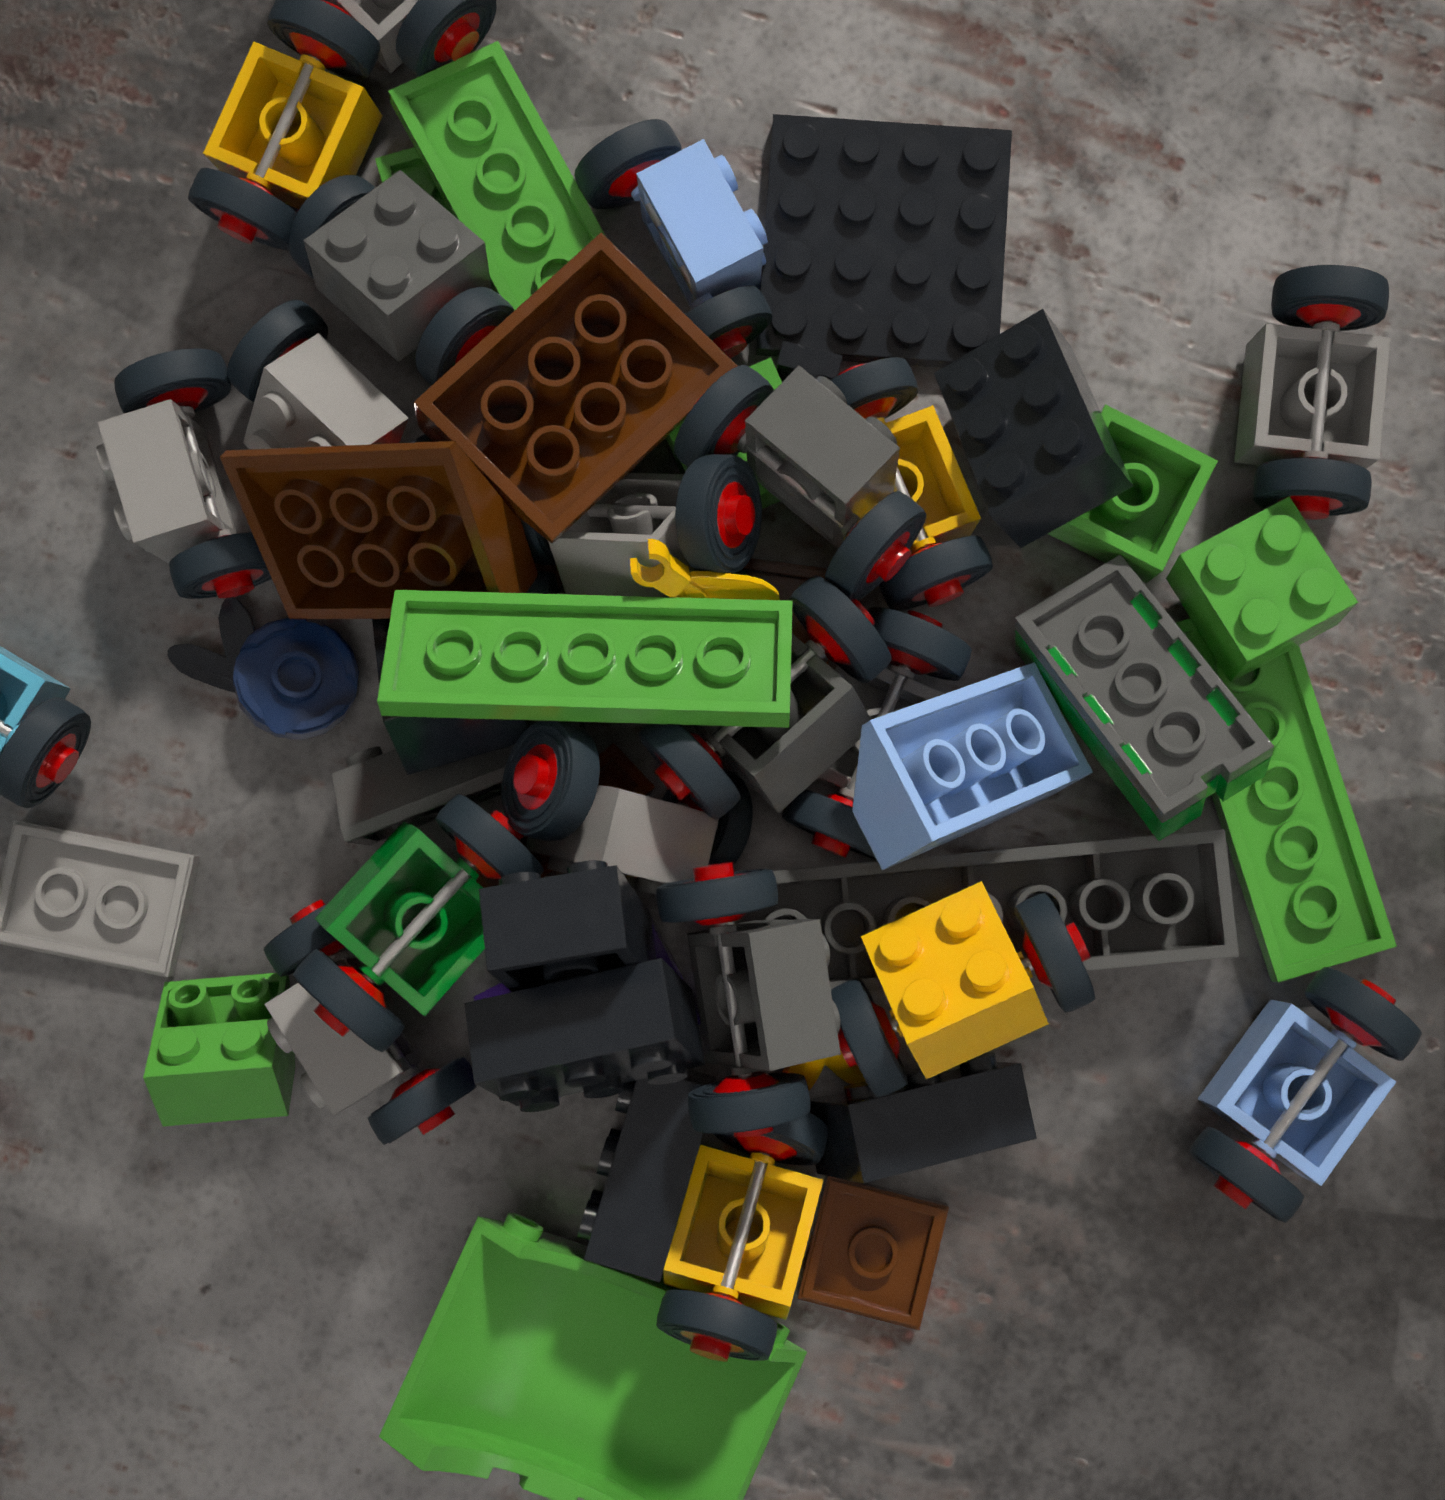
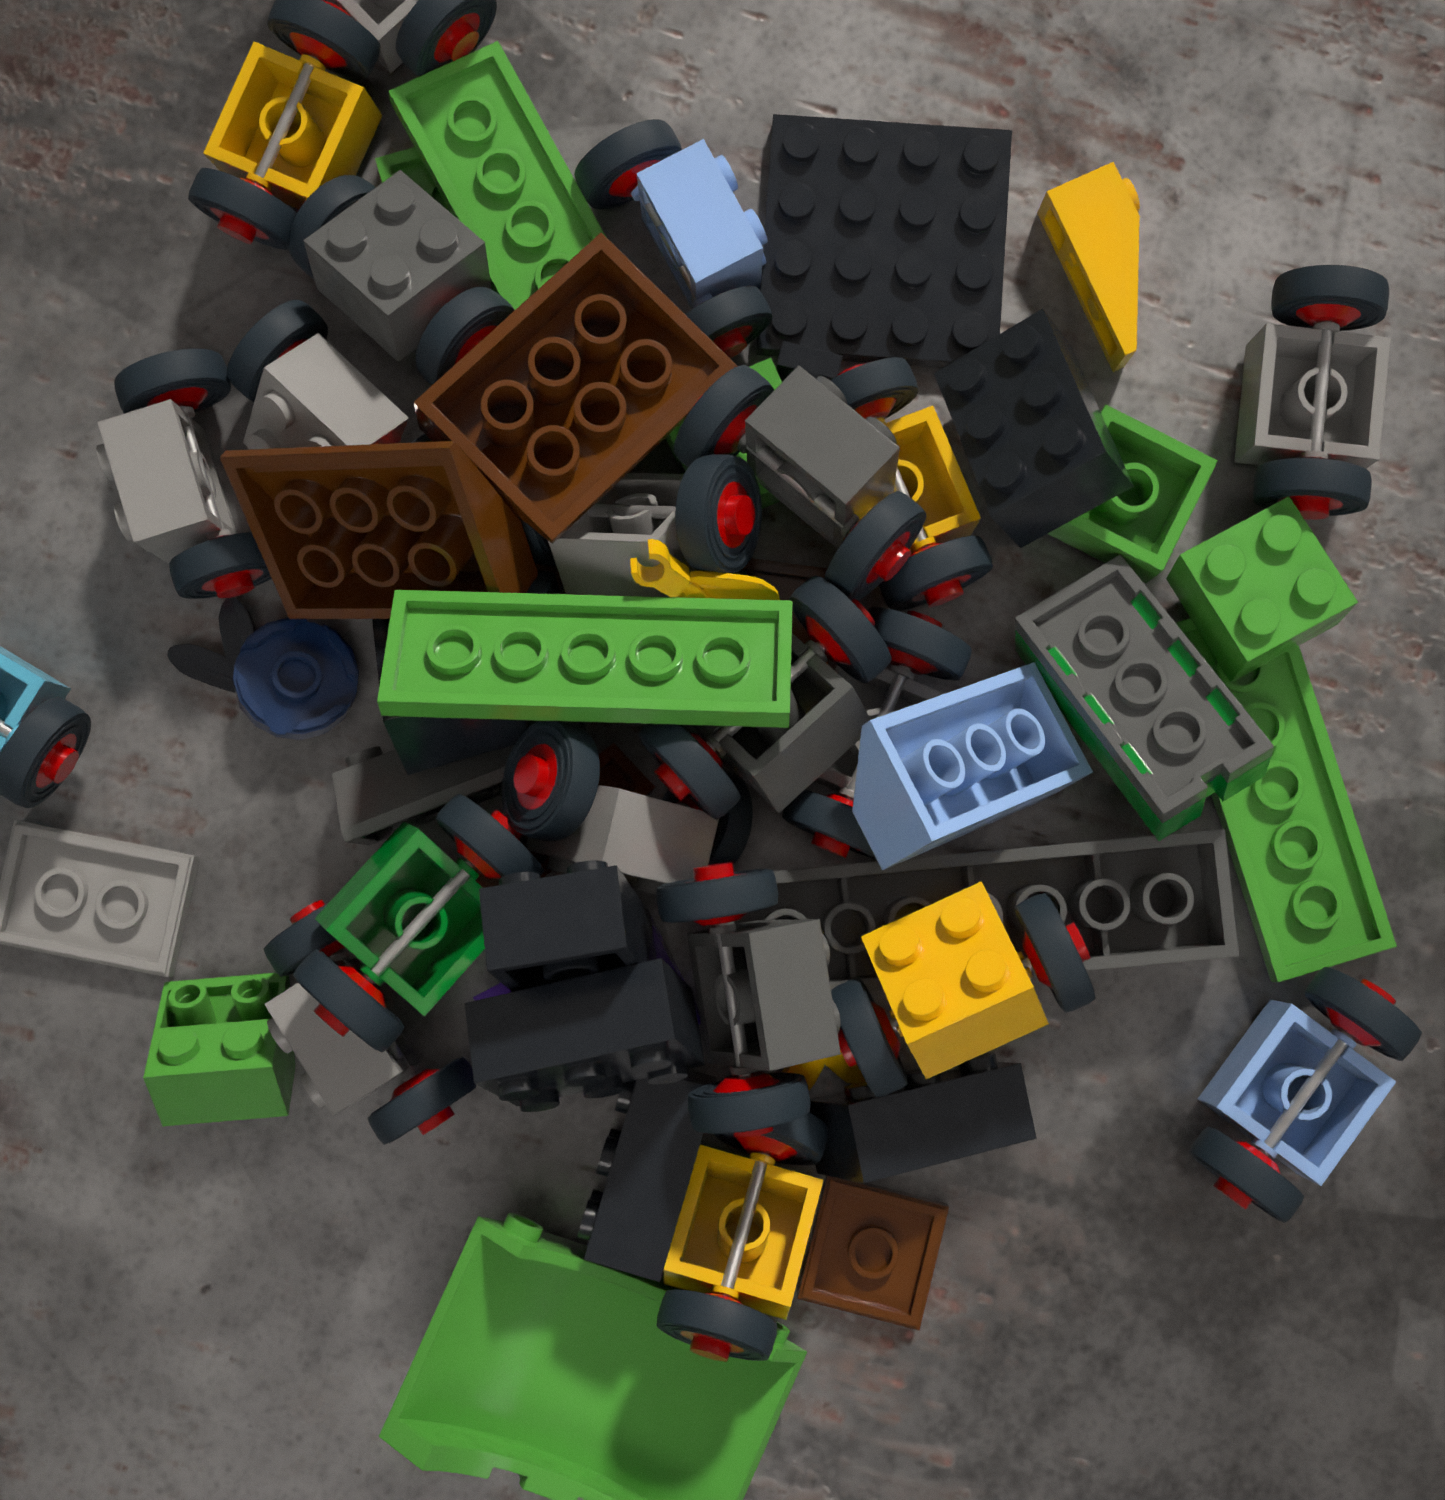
none -> yellow slope [1037,162,1140,372]

